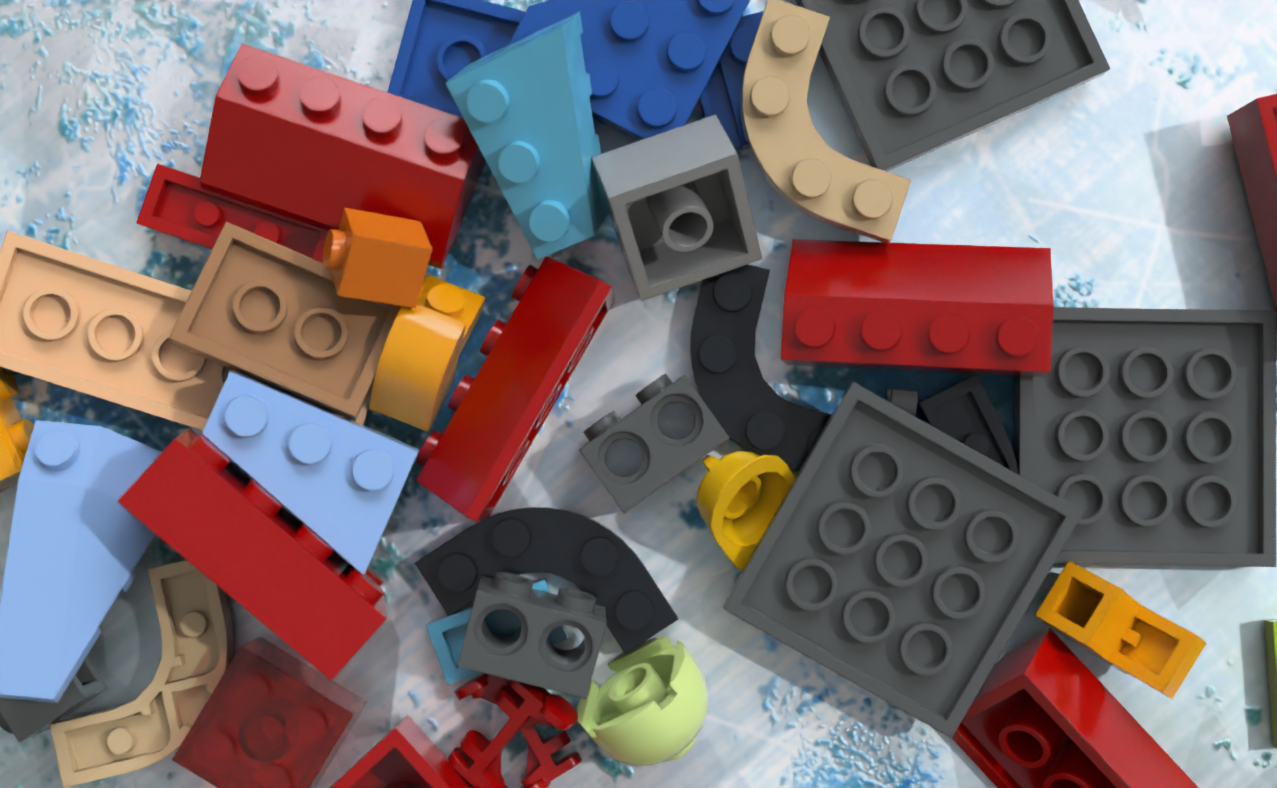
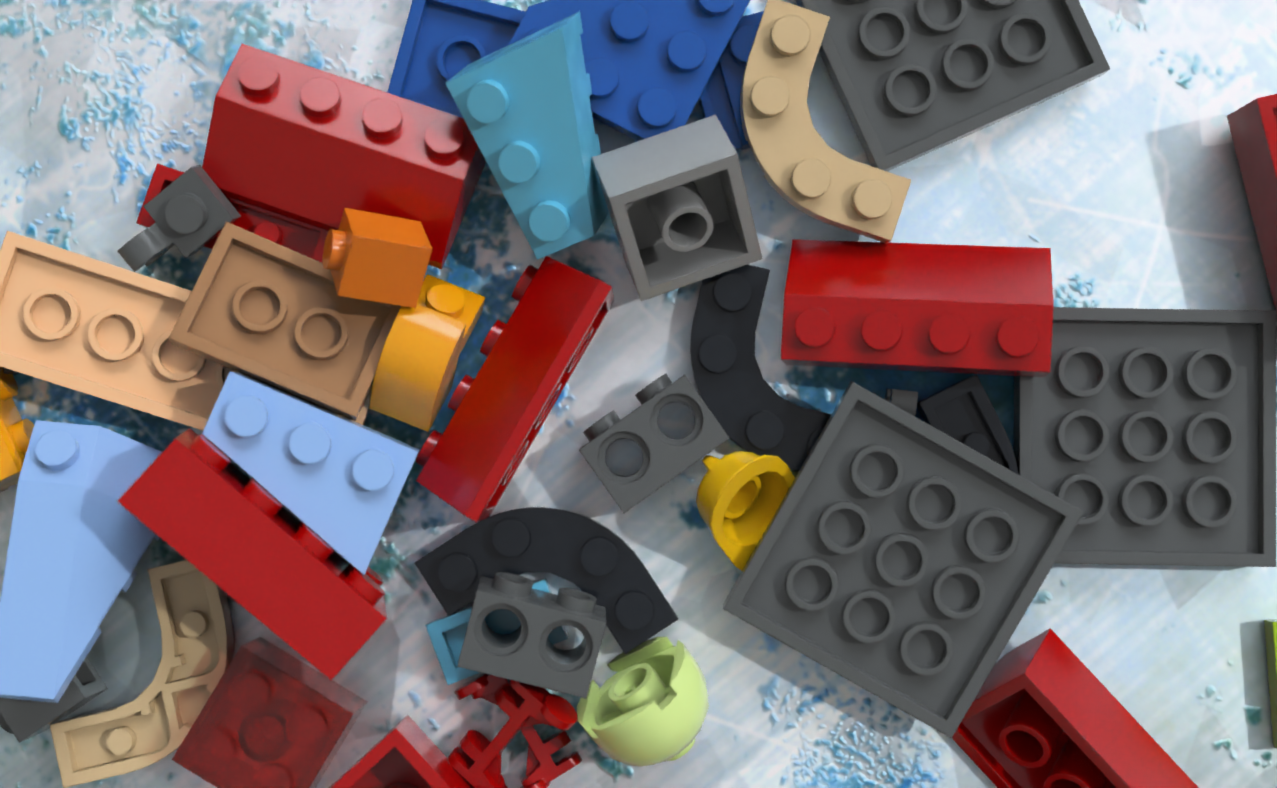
light orange brick [1035,560,1206,699] -> none
none -> dark grey plate [117,165,241,272]

